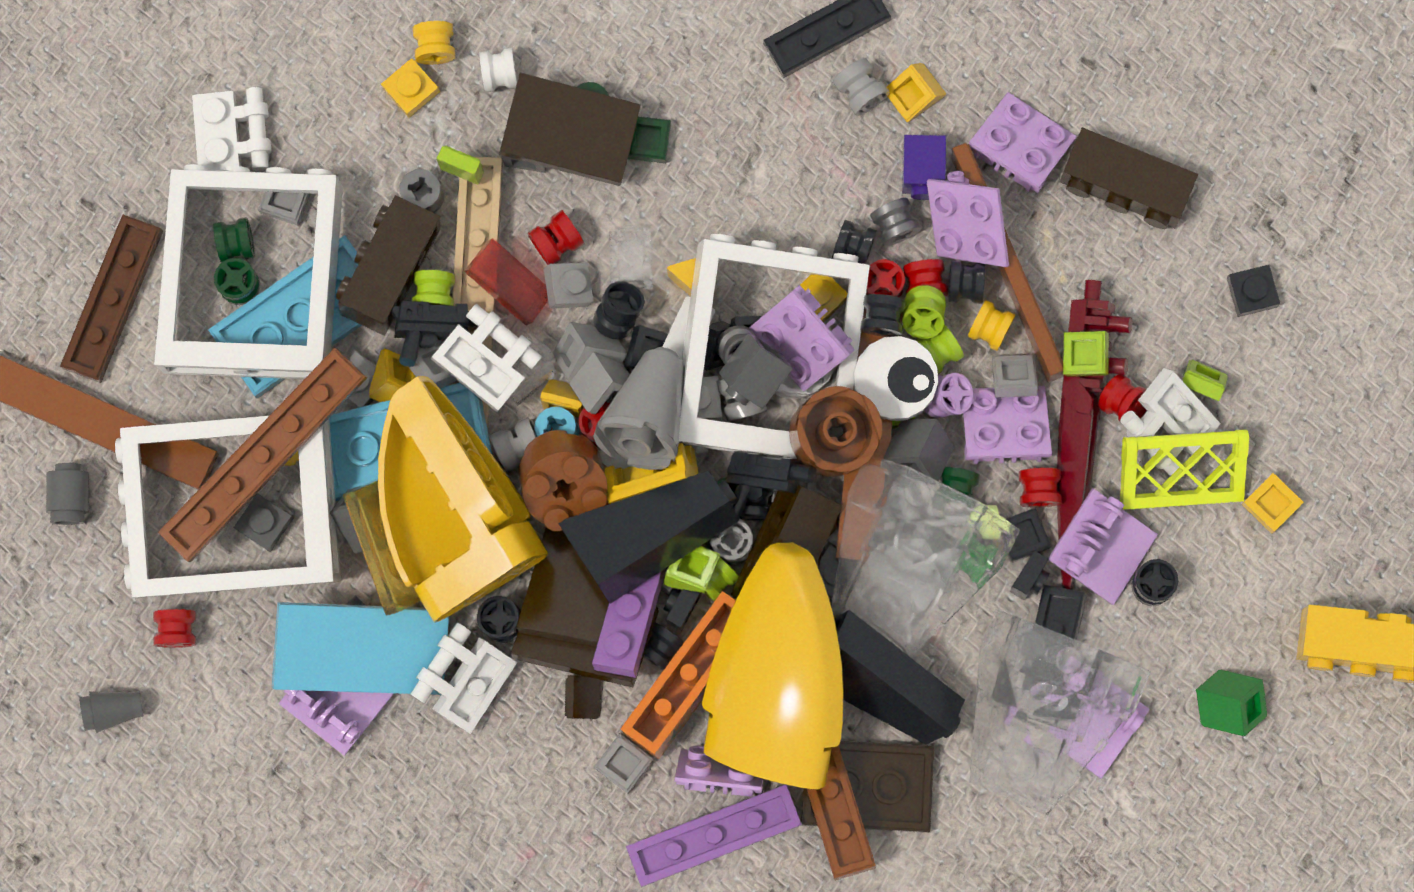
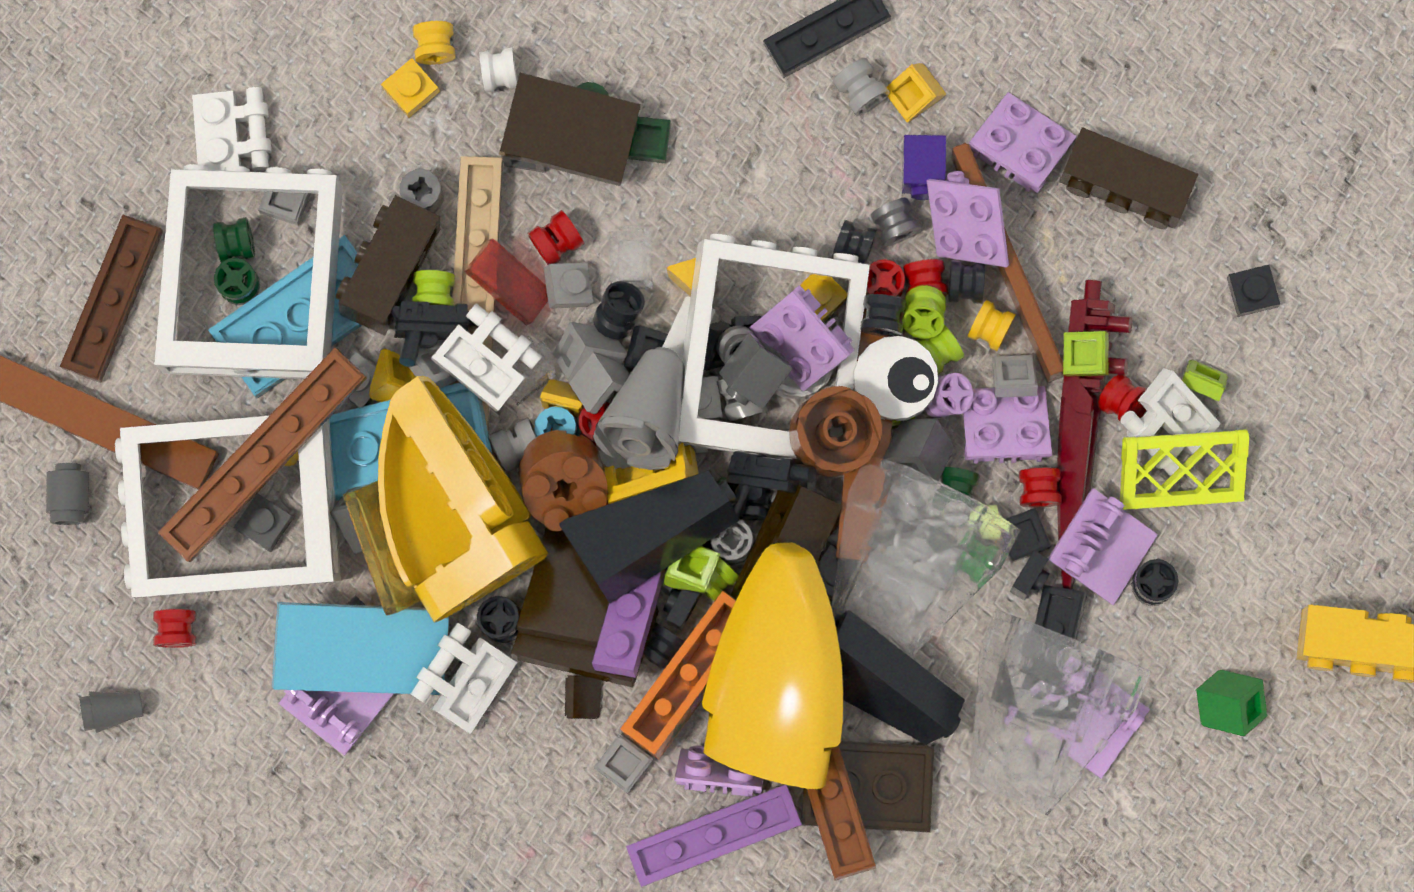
lime tile [436,145,484,185] -> none
yellow plate [1241,473,1304,534] -> none

